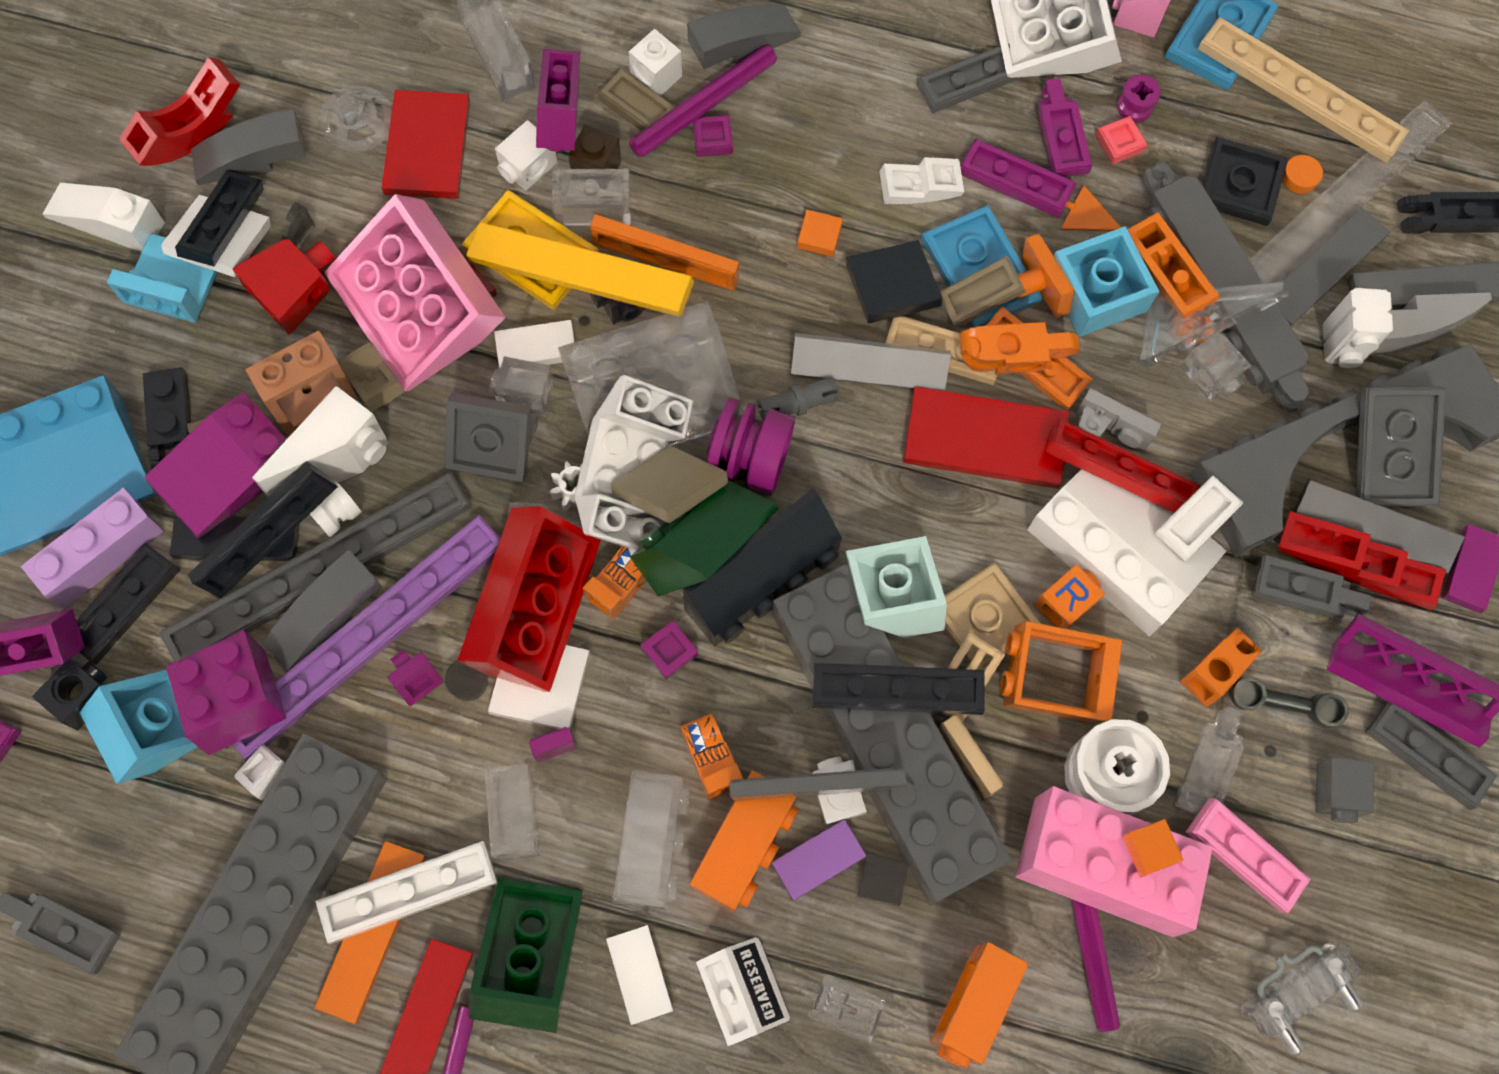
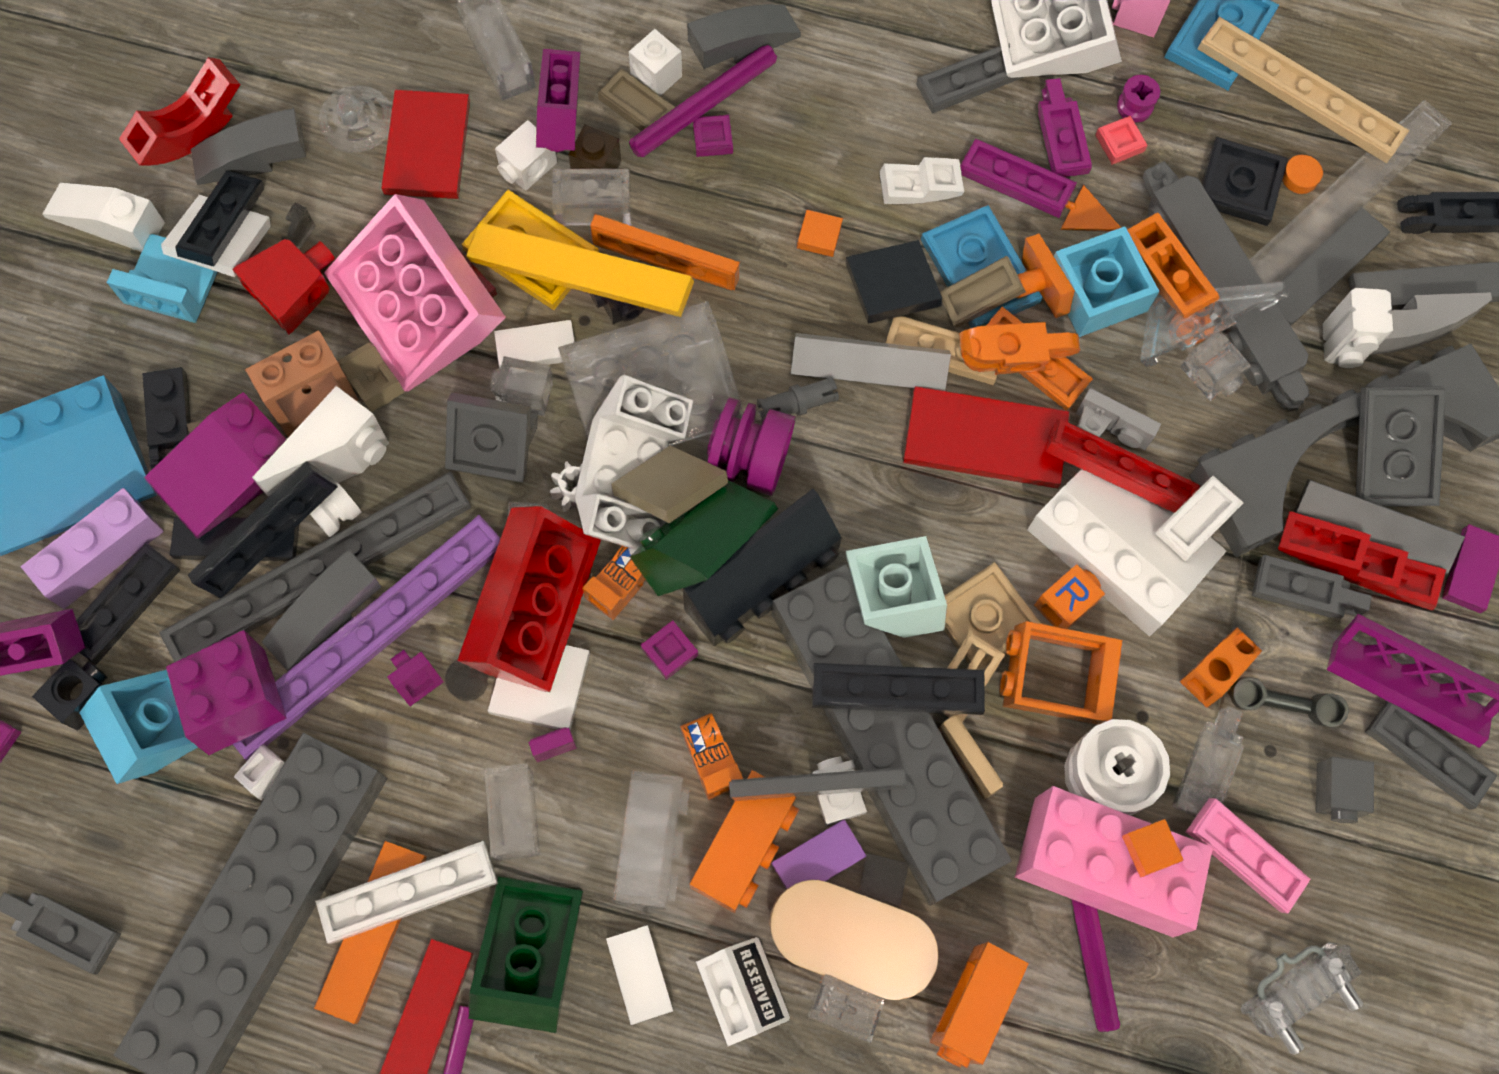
none -> tan tile [769,880,939,1000]

